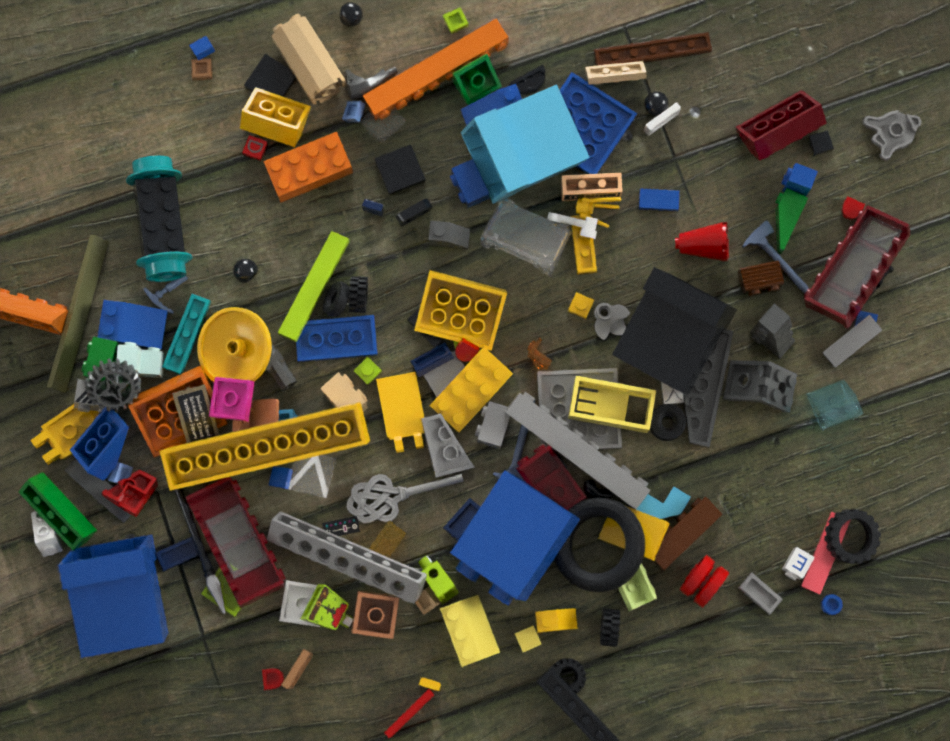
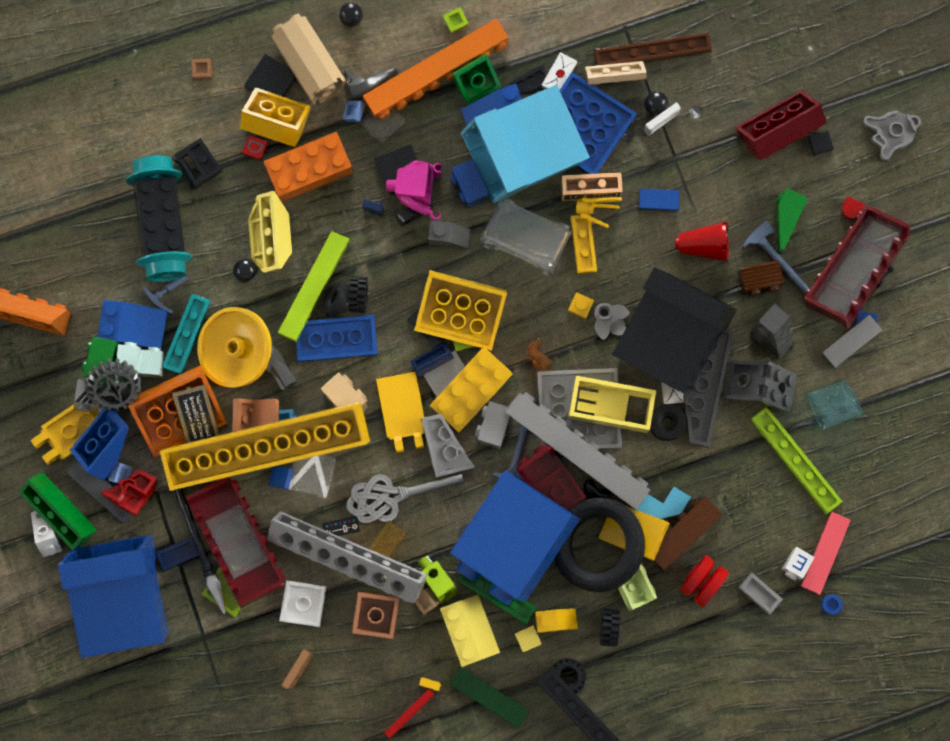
olive tile [47,235,109,393] -> none
blue tile [189,36,215,60] -> none
dark pink tile [209,377,255,422] -> none
red tile [262,668,284,690] -> none
lime torso [300,584,353,630] -> none
lime plate [353,357,382,385] -> none
dark blue tile [443,498,480,541] -> none
red tile [455,338,479,362] -> none
white brick [547,212,598,239] -> none
blue brick [781,163,818,197] -> none
black tyre [824,509,881,564] -> none
none -> black plate [172,138,223,190]
none -> light yellow wedge [248,191,292,273]
none -> dark pink torso [386,160,443,221]
none -> dark green tile [449,667,529,728]
none -> green tile [457,574,537,625]
none -> white tile [542,52,577,90]
none -> lime tile [750,407,843,514]

